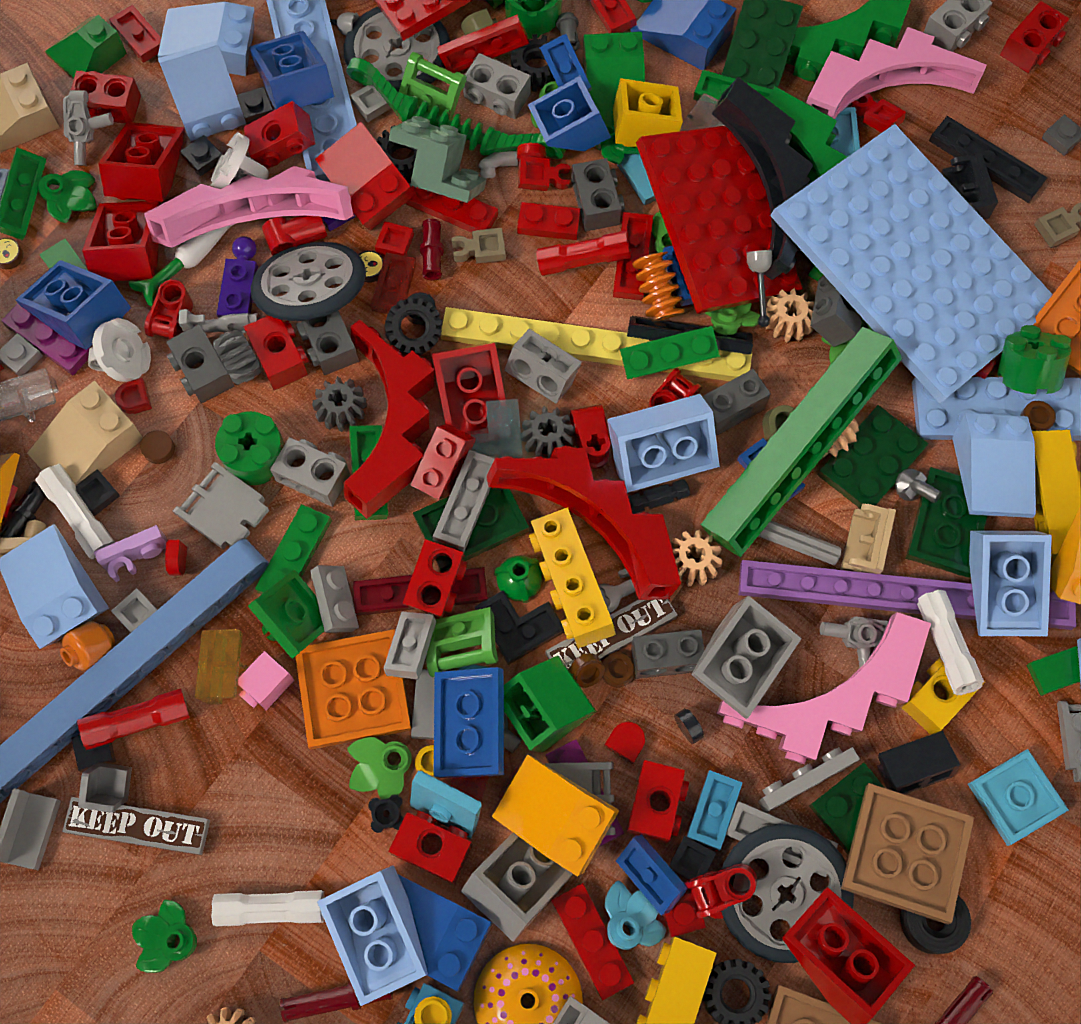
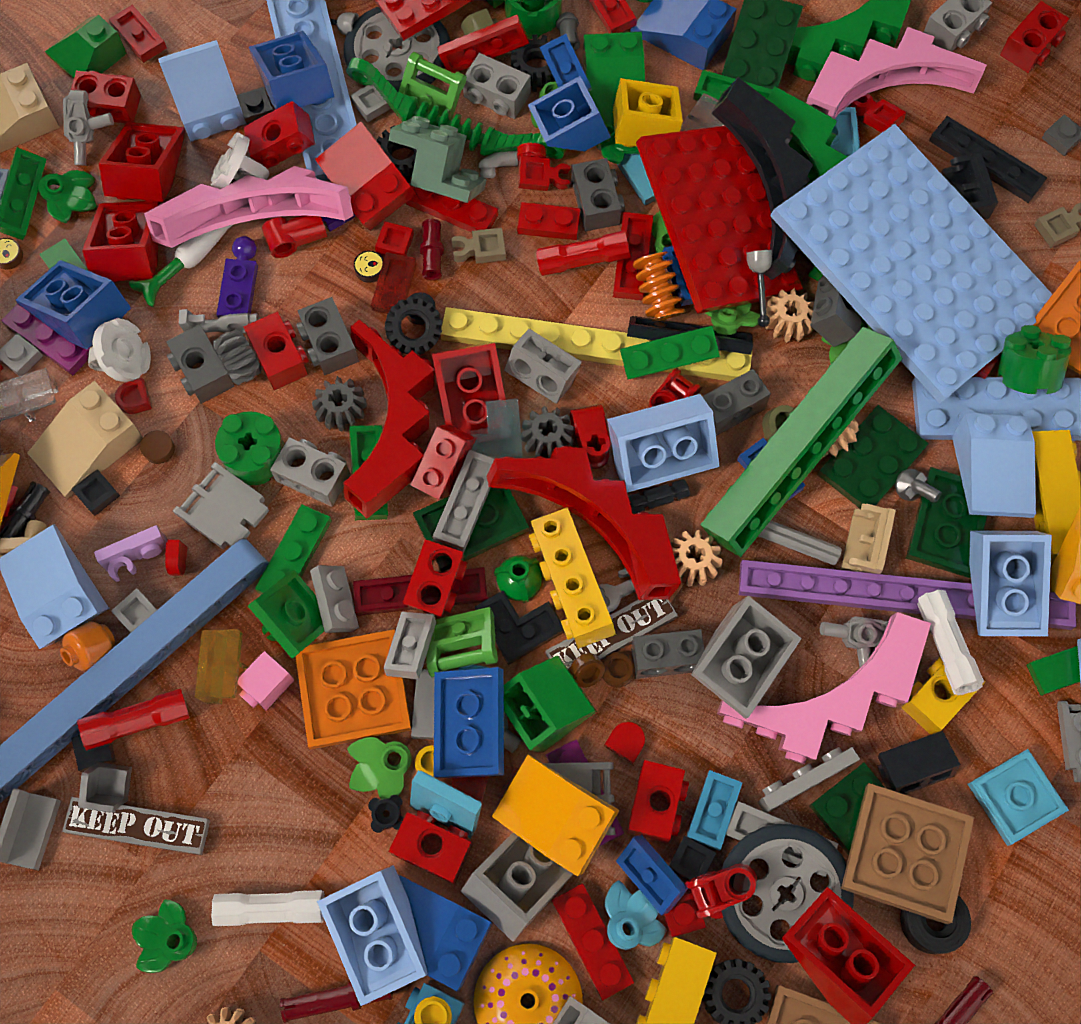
white axle [35,464,115,559] -> none
red piece [144,279,193,339] -> none
light blue slope [158,2,254,77] -> none
black plate [180,135,222,177] -> none
wedge [251,242,366,321] -> none
black tile [674,708,704,744] -> none
reddish brown tile [1020,401,1056,431] -> none

